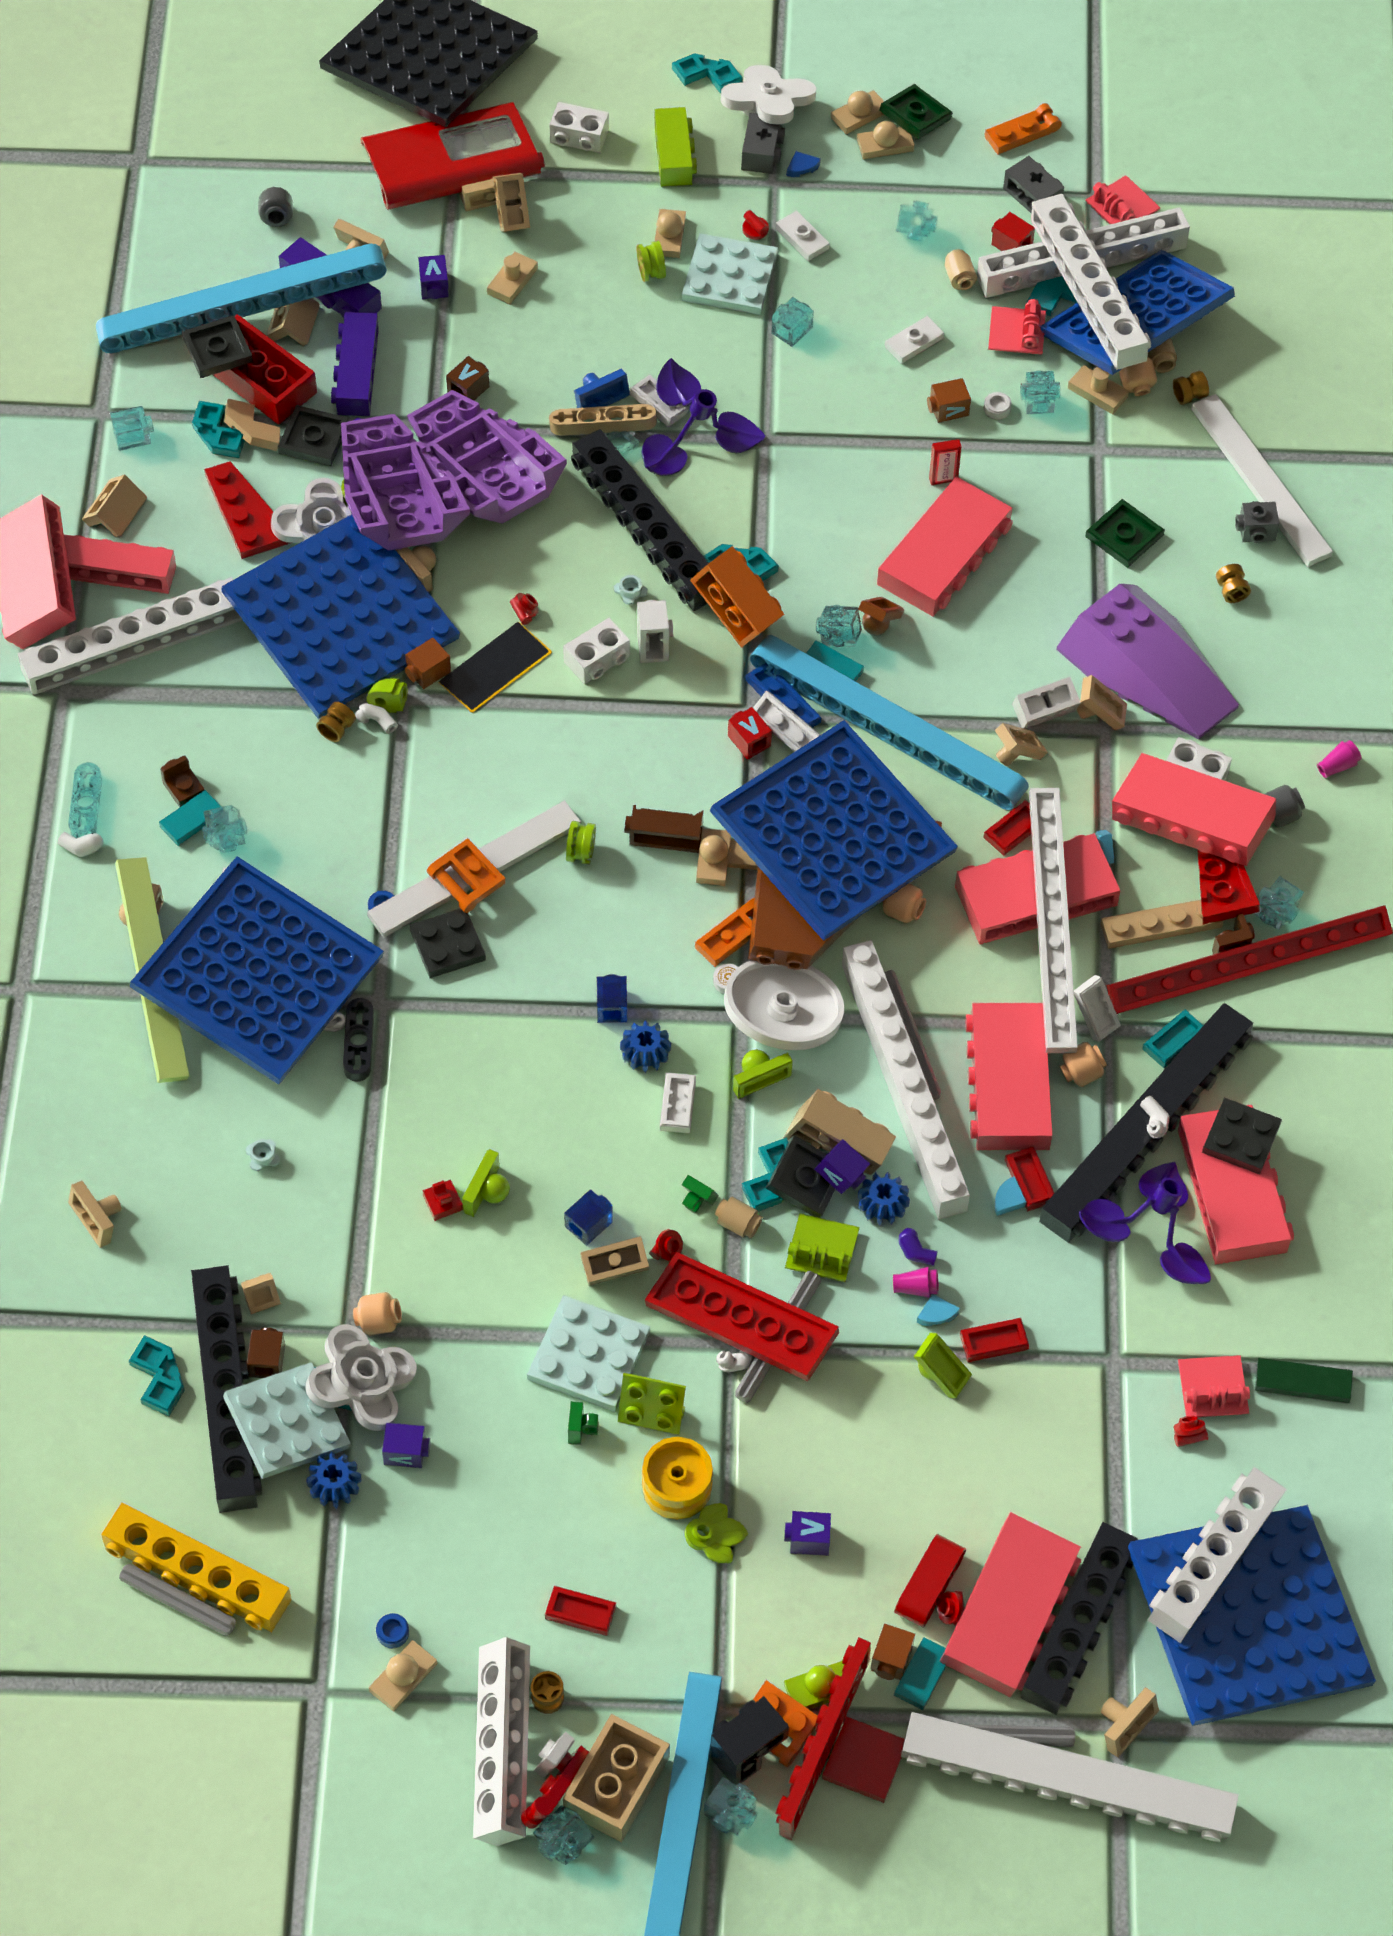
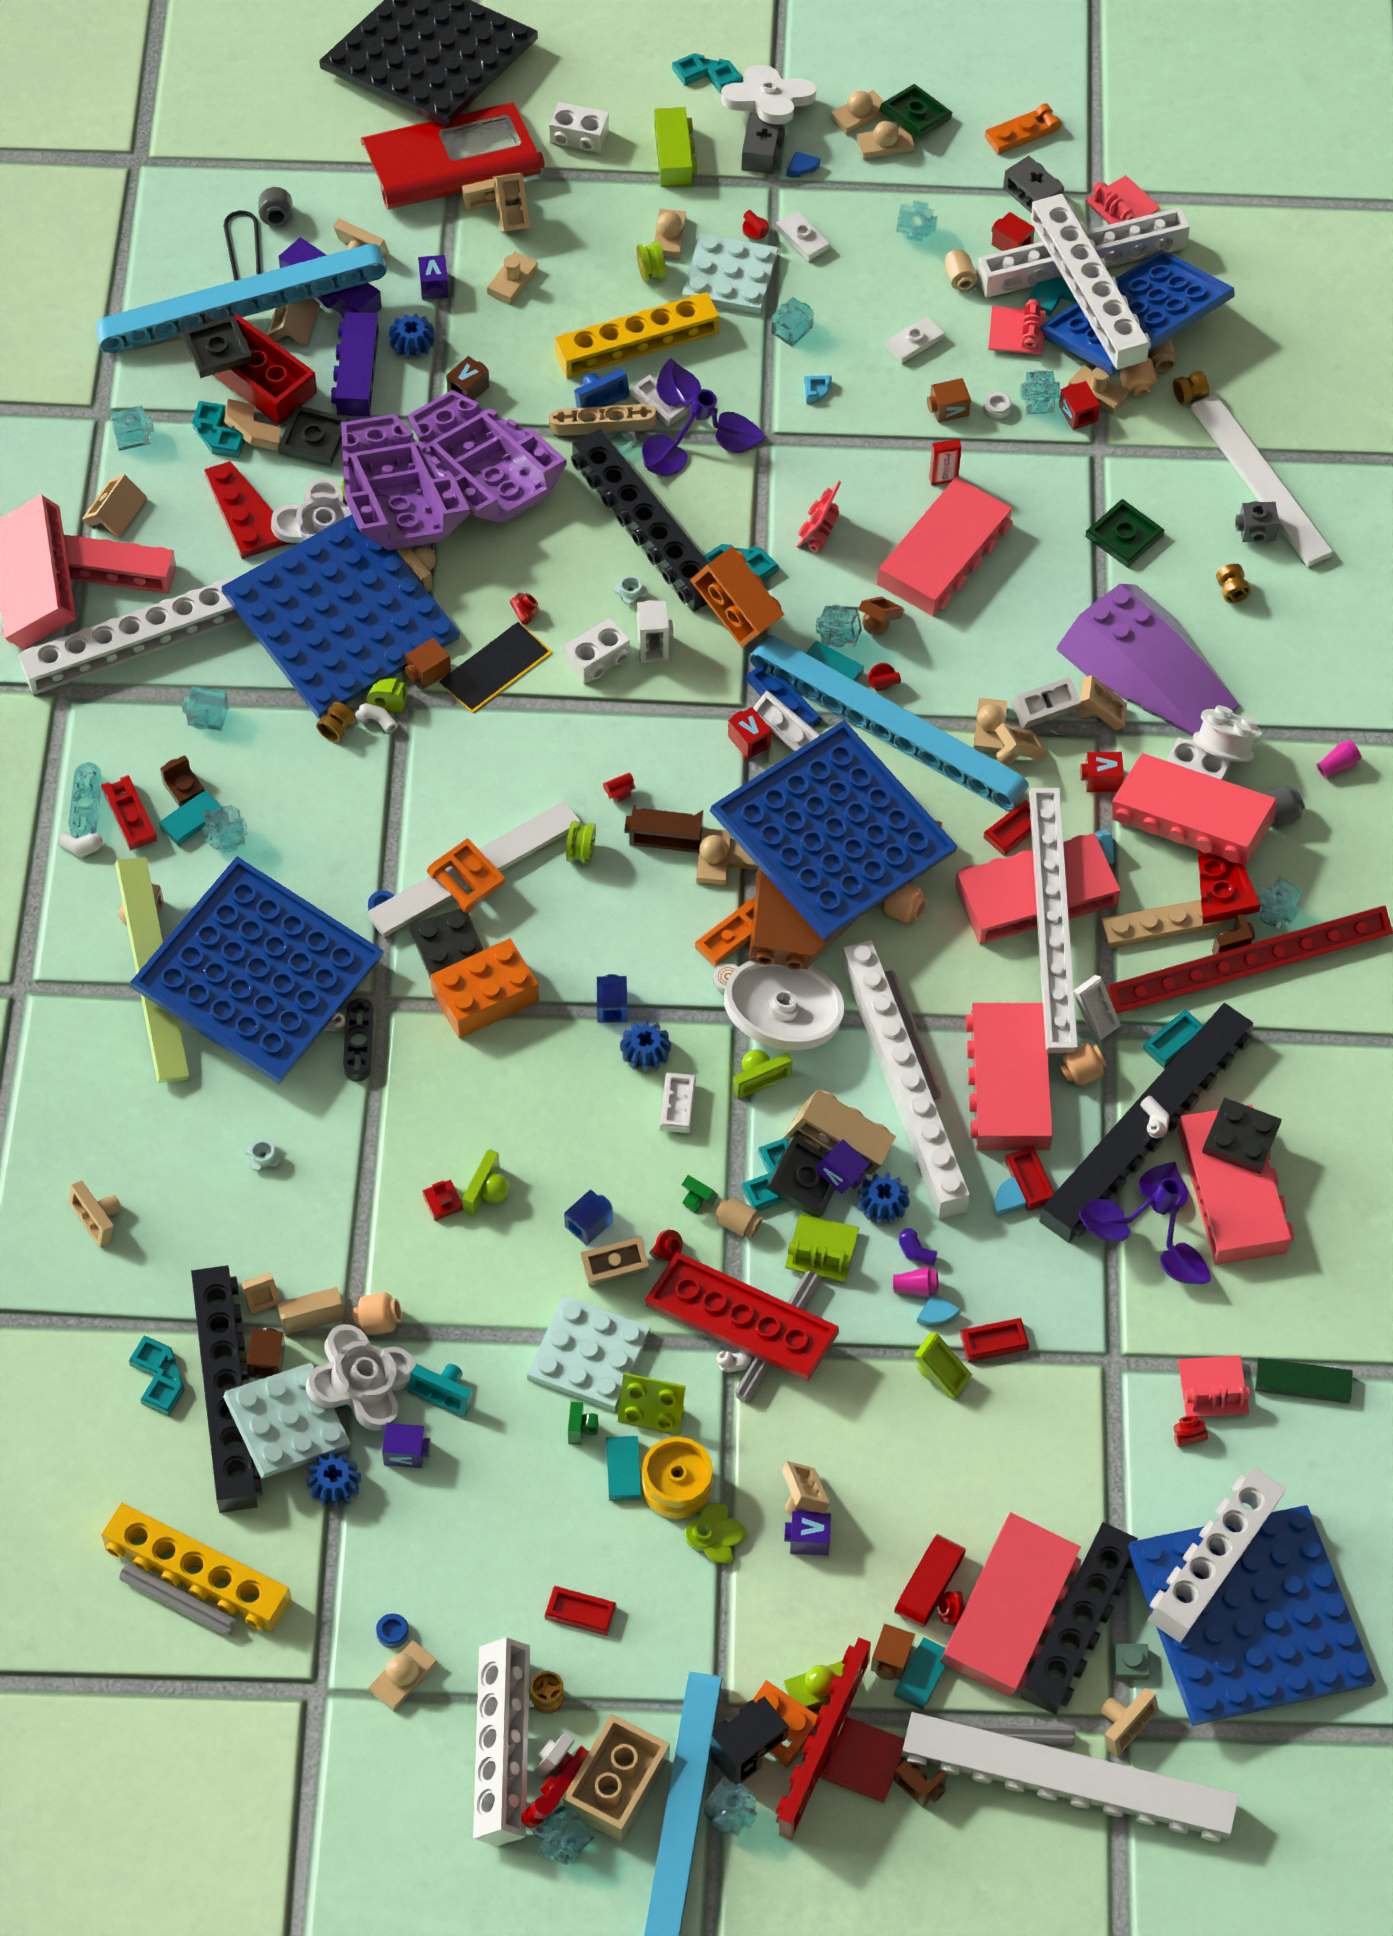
none -> red plate [101,775,157,851]
none -> clear light blue brick [182,686,229,731]
none -> black piece [223,210,261,281]
none -> tan panel [276,1287,346,1335]
none -> blue gear [389,313,435,359]
none -> teal tile [408,1364,473,1418]
none -> orange brick [430,938,539,1039]
none -> yellow brick [555,292,719,378]
none -> red plate [603,773,636,802]
none -> teal tile [606,1436,641,1501]
none -> tan tile [782,1461,830,1516]
none -> coral hinge [797,481,841,552]
none -> medium azure tile [804,375,832,404]
none -> red plate [868,663,901,691]
none -> reddish brown bracket [894,1761,947,1808]
none -> tan tile [974,698,1007,753]
none -> red brick [1059,381,1100,430]
none -> red brick [1080,752,1124,792]
none -> sand green plate [1114,1643,1149,1680]
none -> white wheel [1193,705,1262,762]

